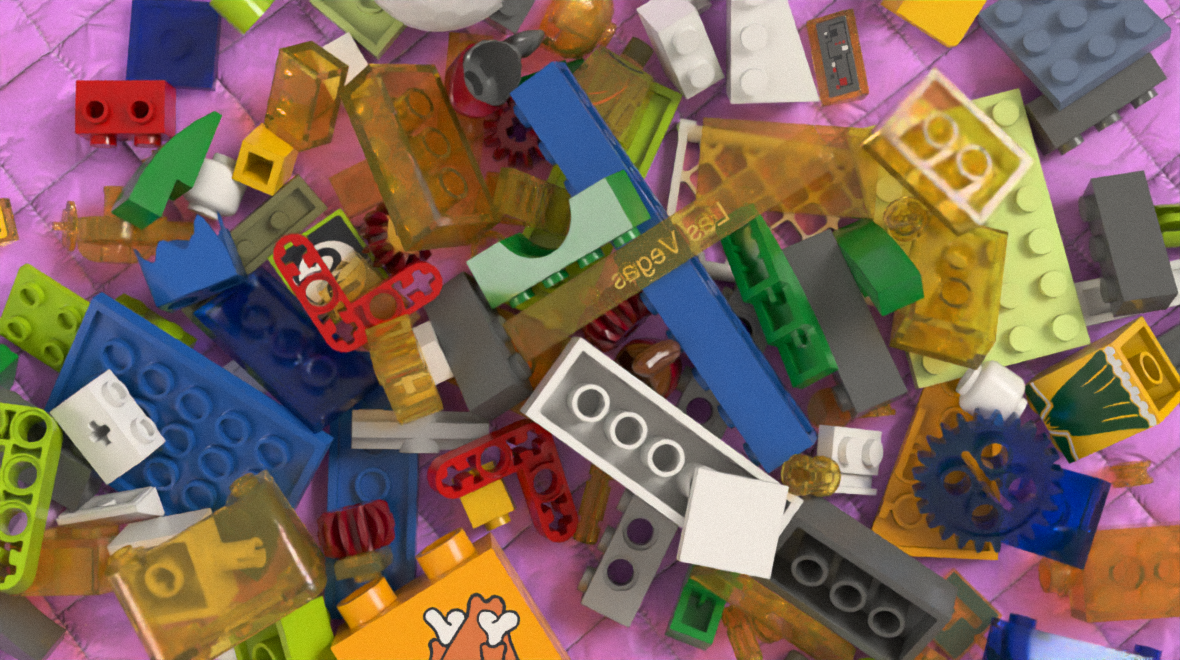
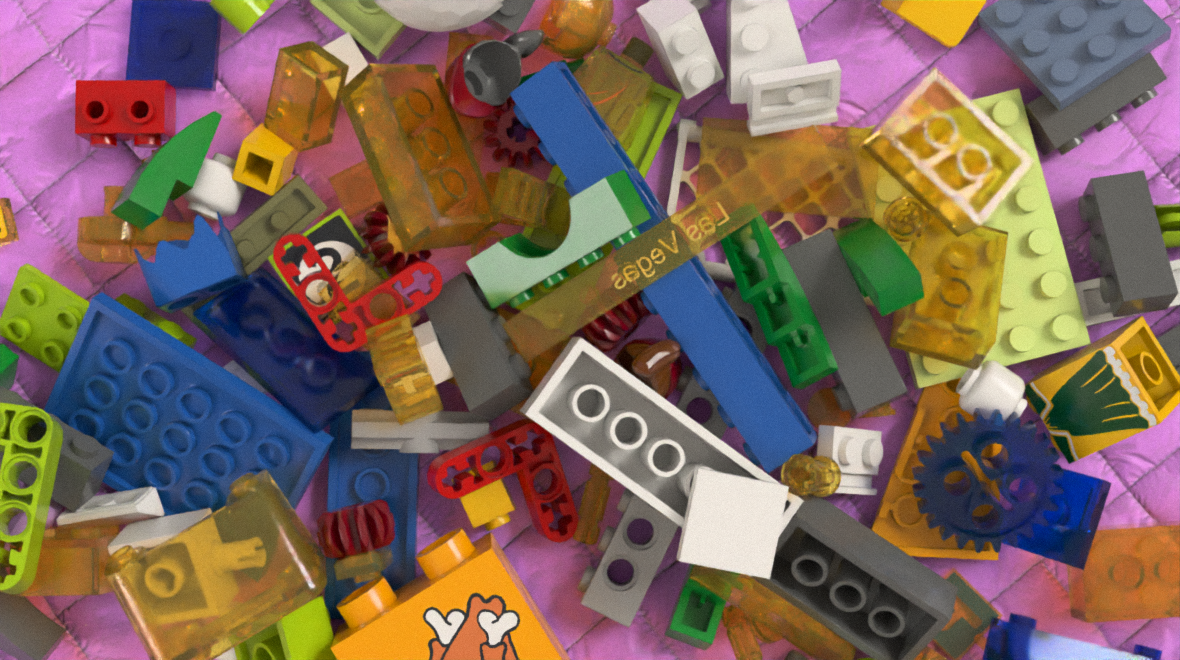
white brick [50,369,166,485] -> none
plant [52,201,79,252] -> none
slope [806,8,869,107] -> none
clear yellow plate [1038,553,1077,597] -> none
clear yellow bush [1110,460,1154,488] -> none
none -> white plate [747,59,842,137]

